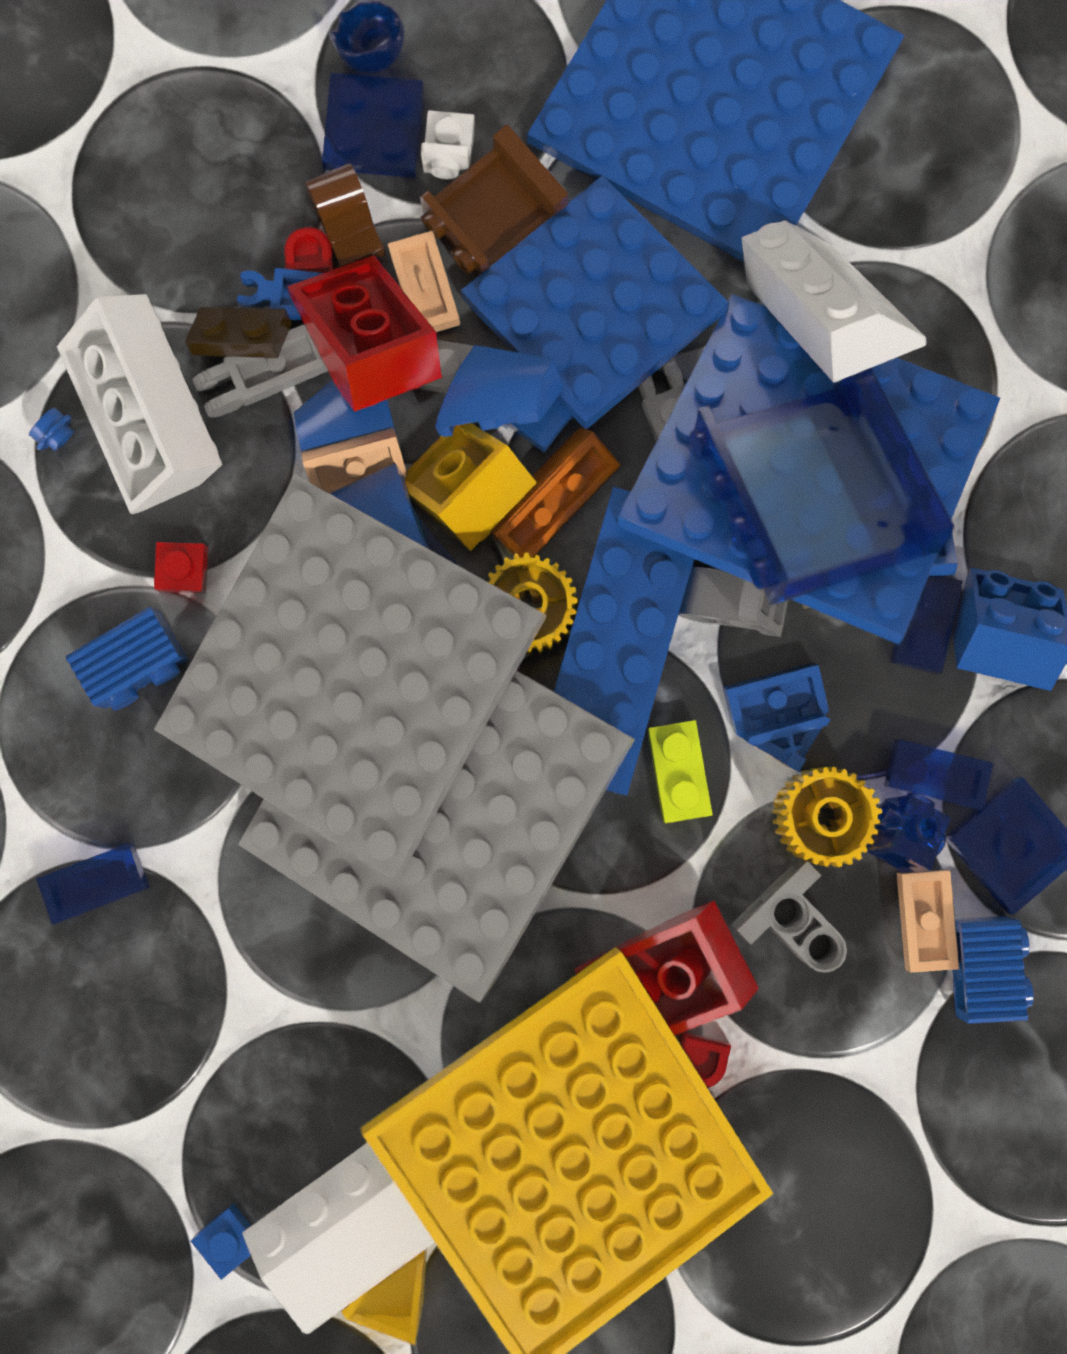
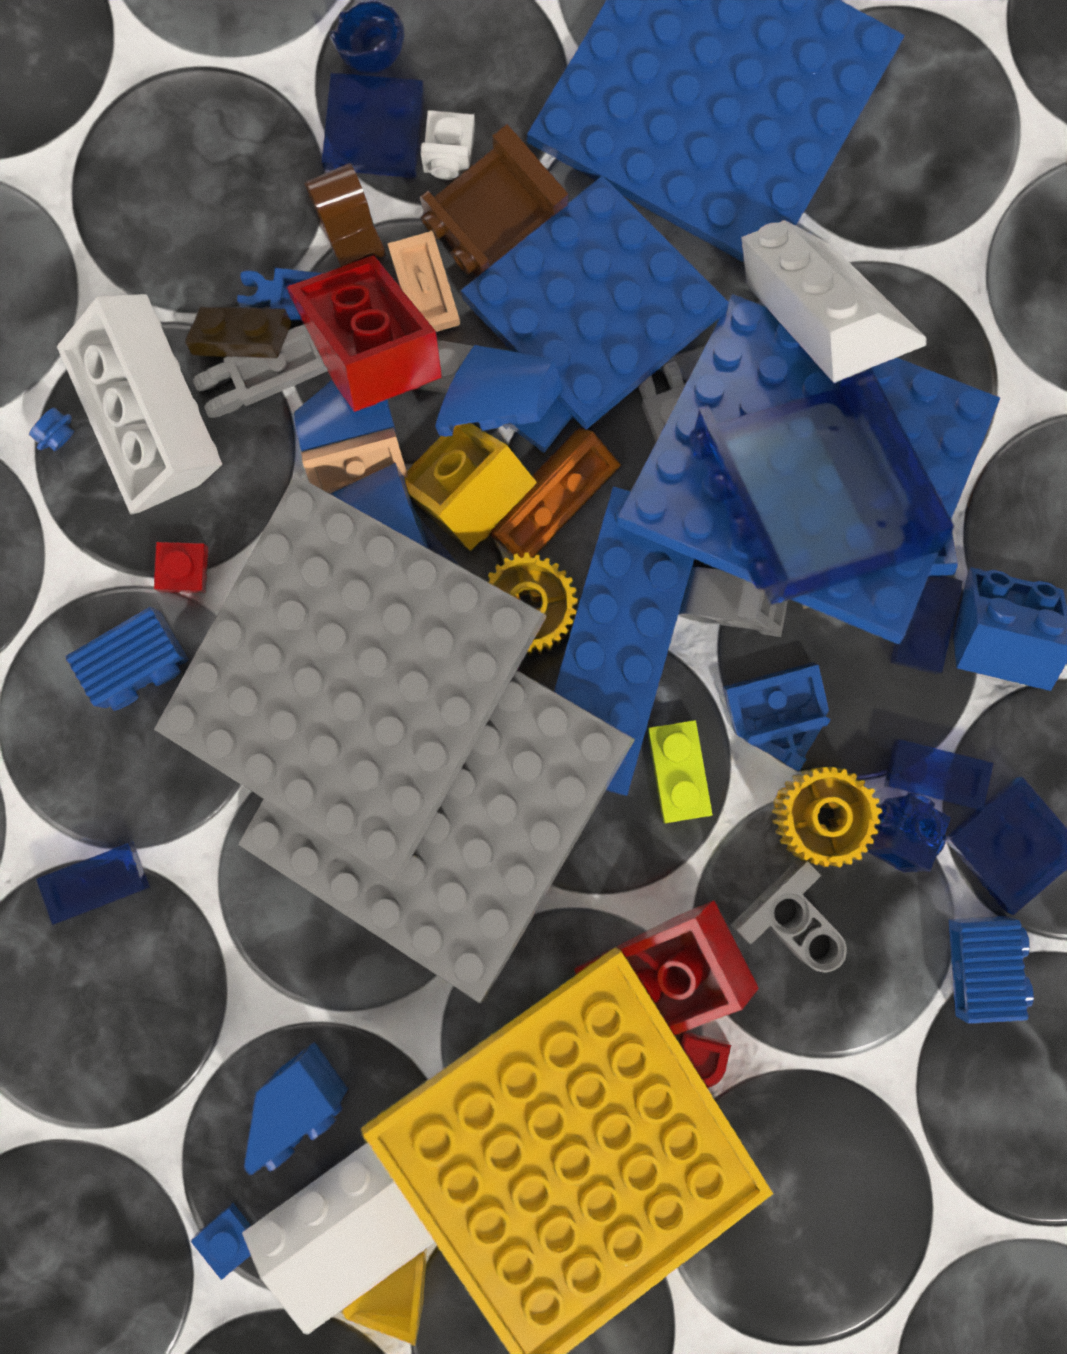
red tile [285,227,334,274] -> none
light nougat plate [896,869,959,973] -> none
none -> blue slope [244,1042,348,1175]

